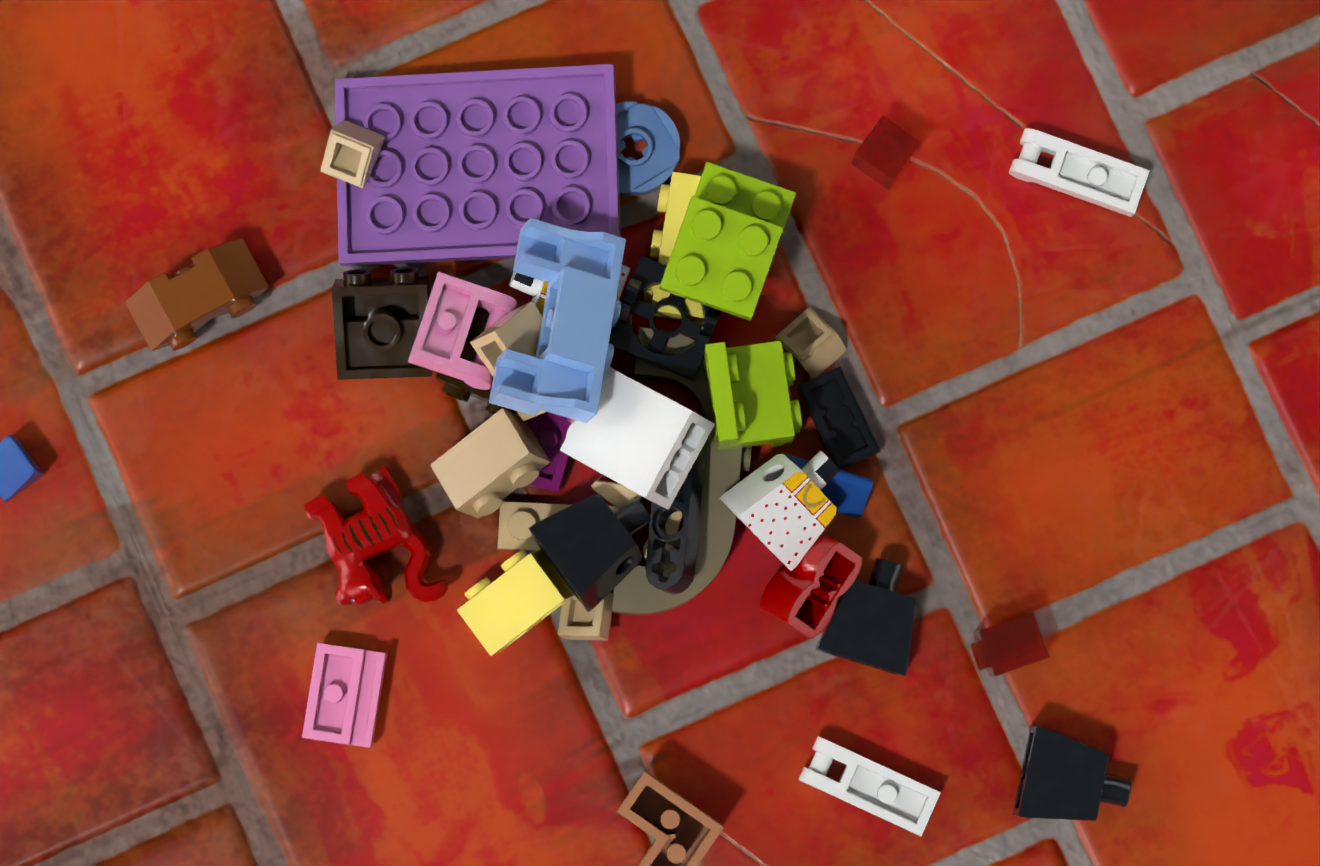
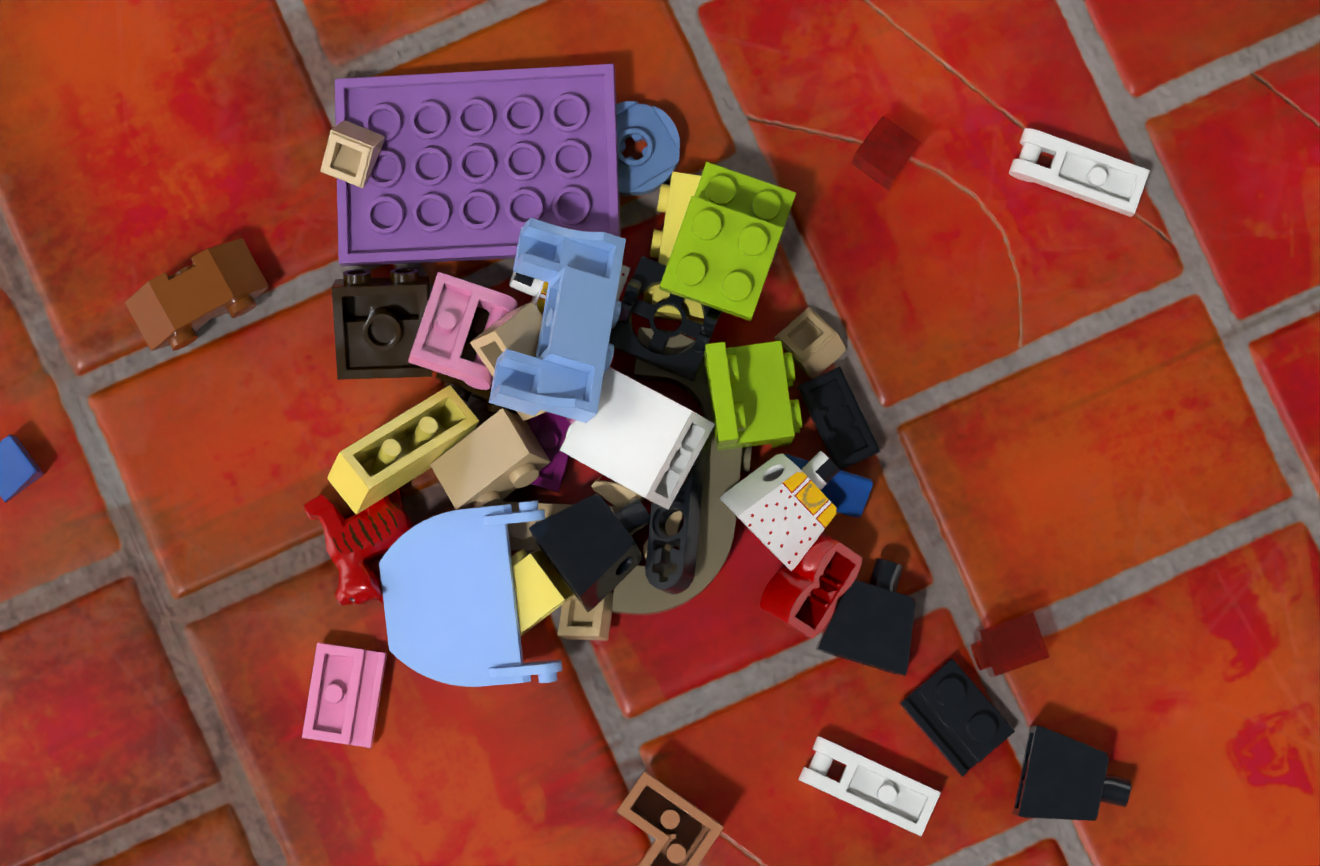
none -> light yellow brick [327,385,479,515]
none -> light blue piece [379,500,563,687]
none -> black plate [899,659,1015,777]

